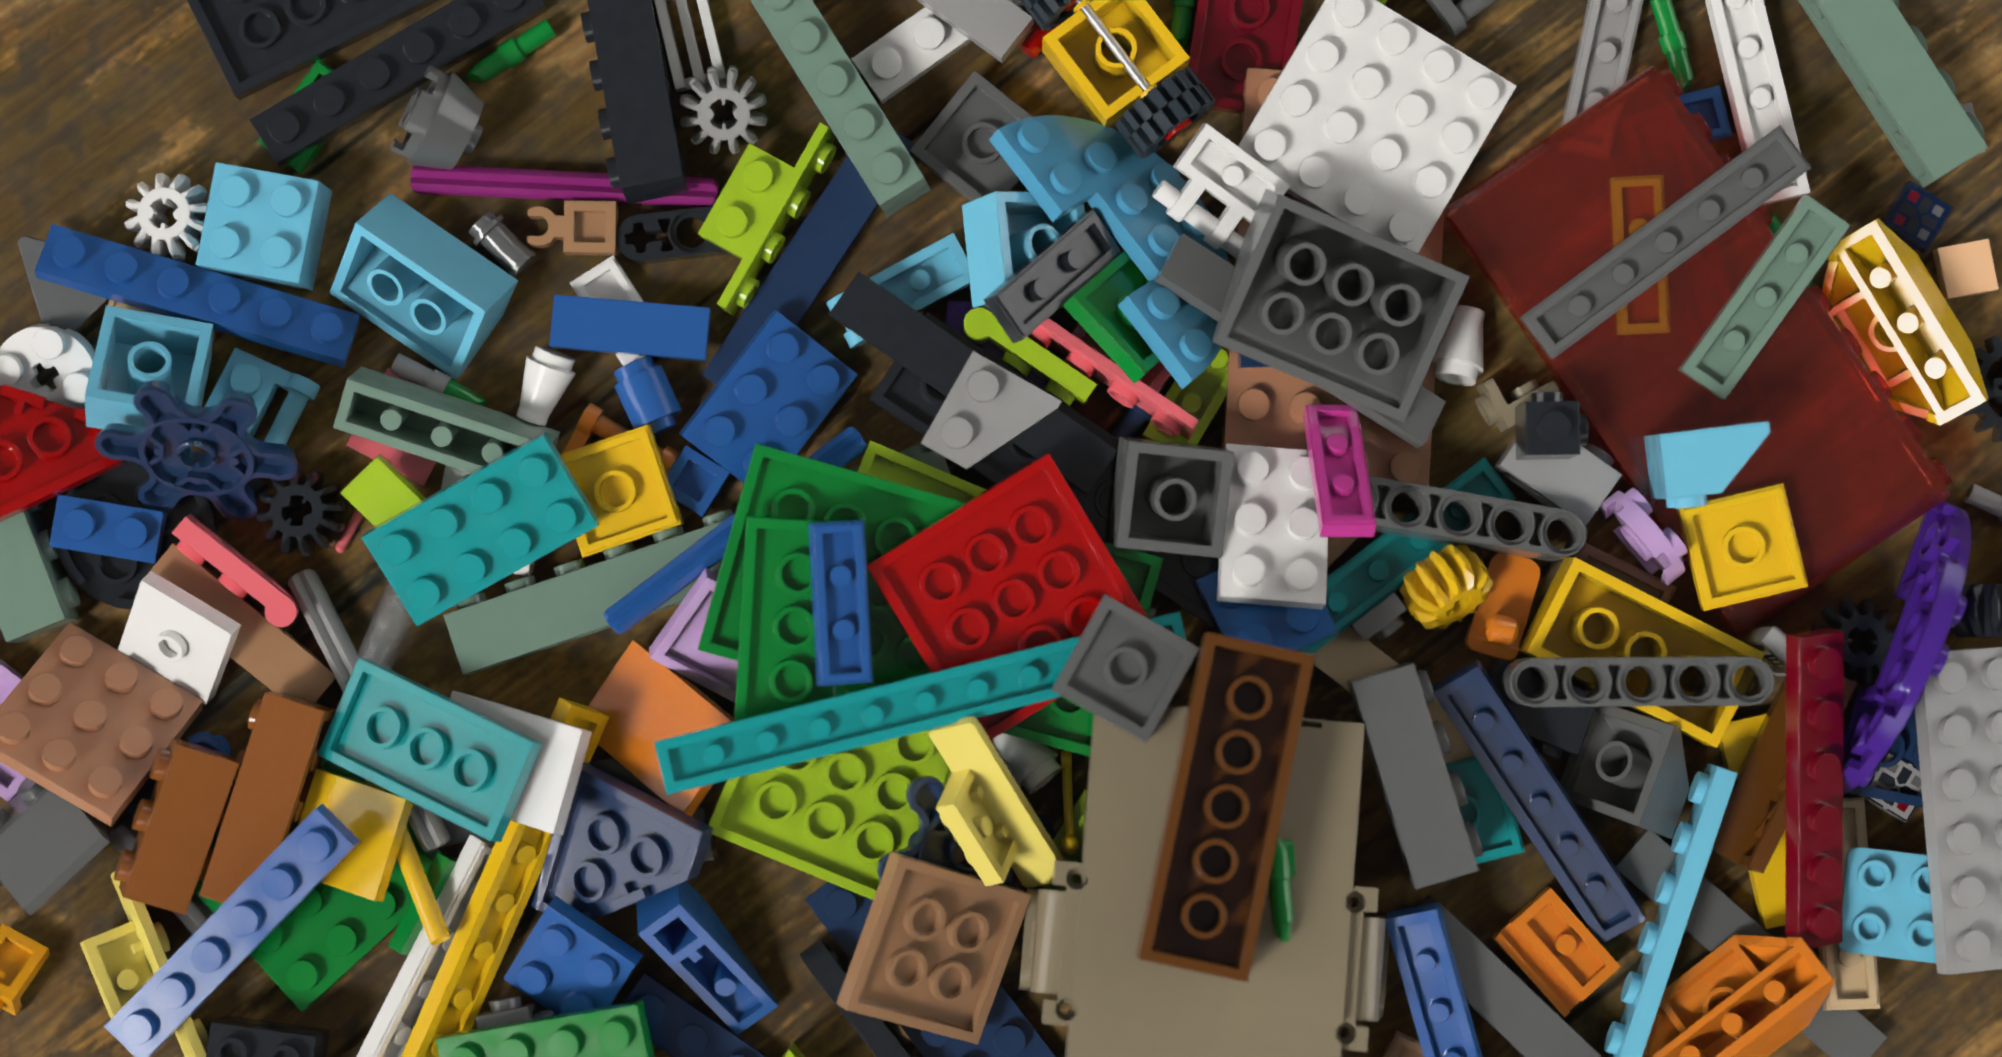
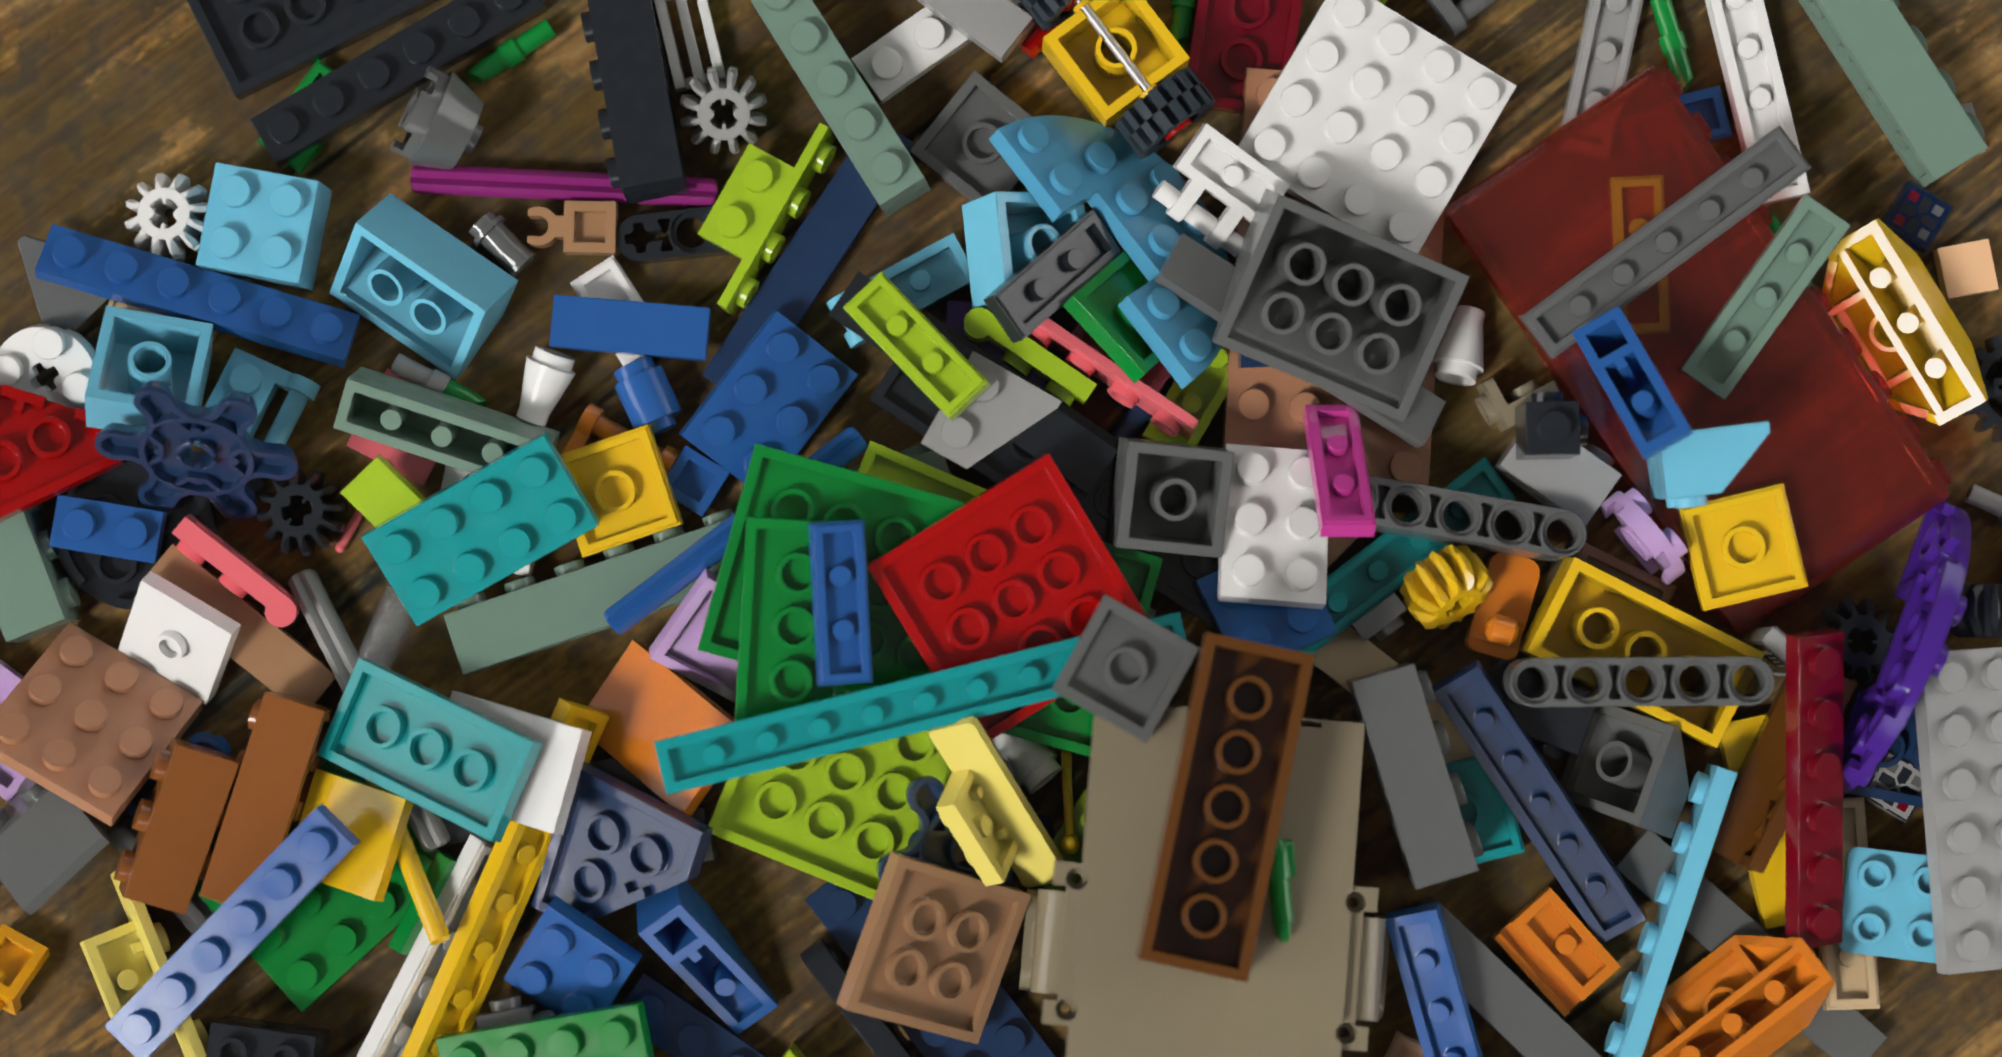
none -> lime tile [843,271,991,422]
none -> blue slope [1572,306,1693,460]

